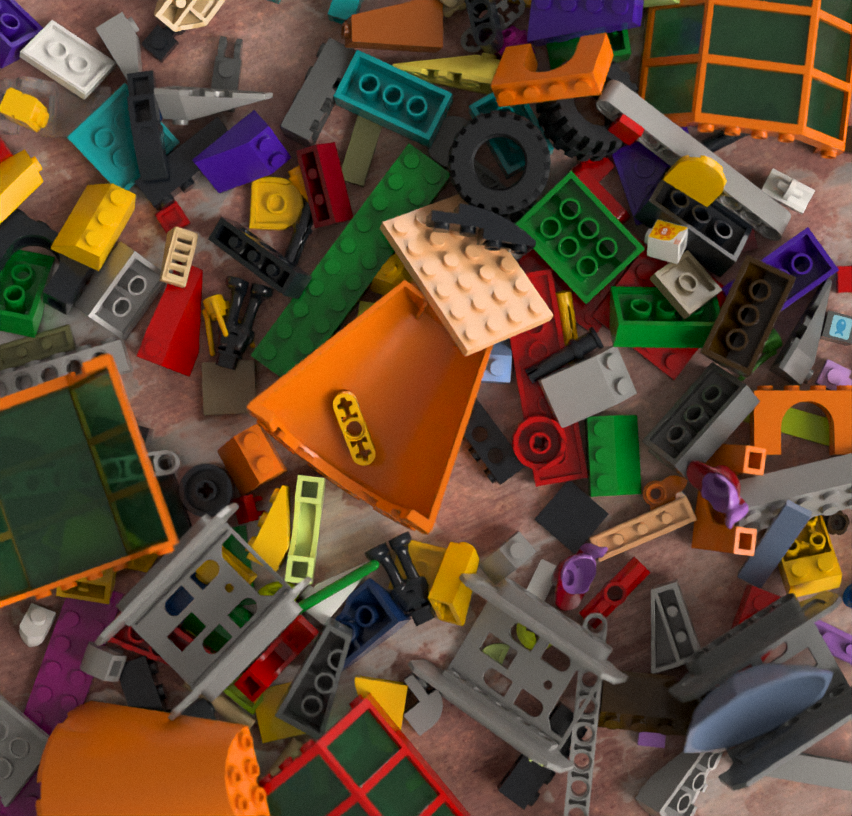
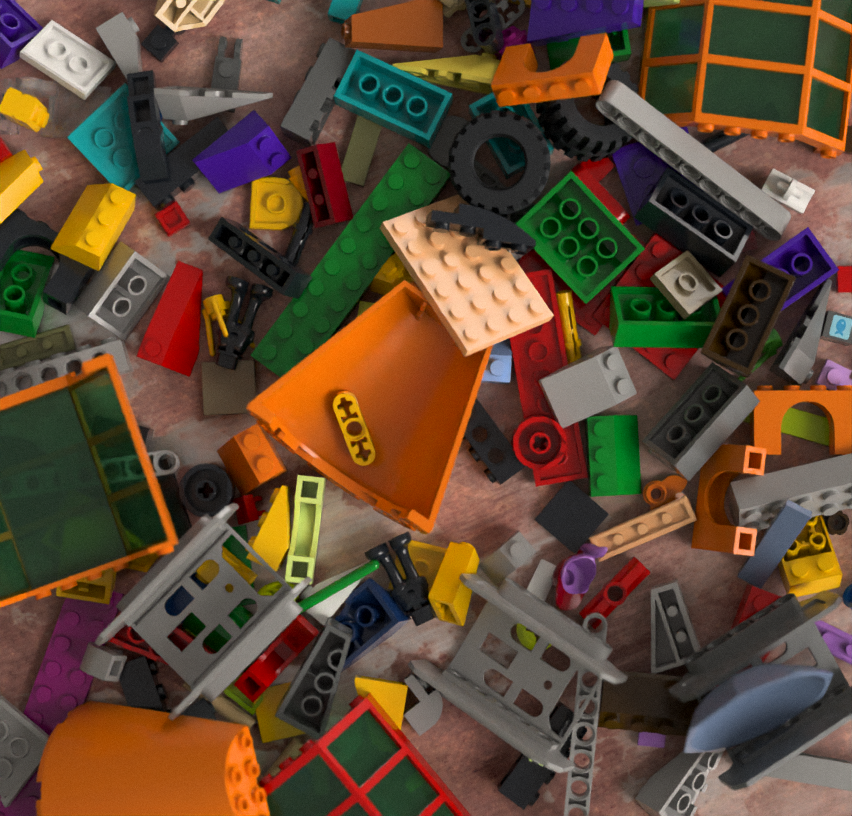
white plate [19,603,56,647] -> none
tan slope [159,227,198,288] -> none
yellowish green tile [482,643,510,664] -> none
black pin [524,327,604,384] -> none
red tile [608,114,645,145] -> none
white brick [644,219,688,264] -> none
yellow tile [663,155,727,207] -> none
medium lavender hair [687,460,749,529] -> none

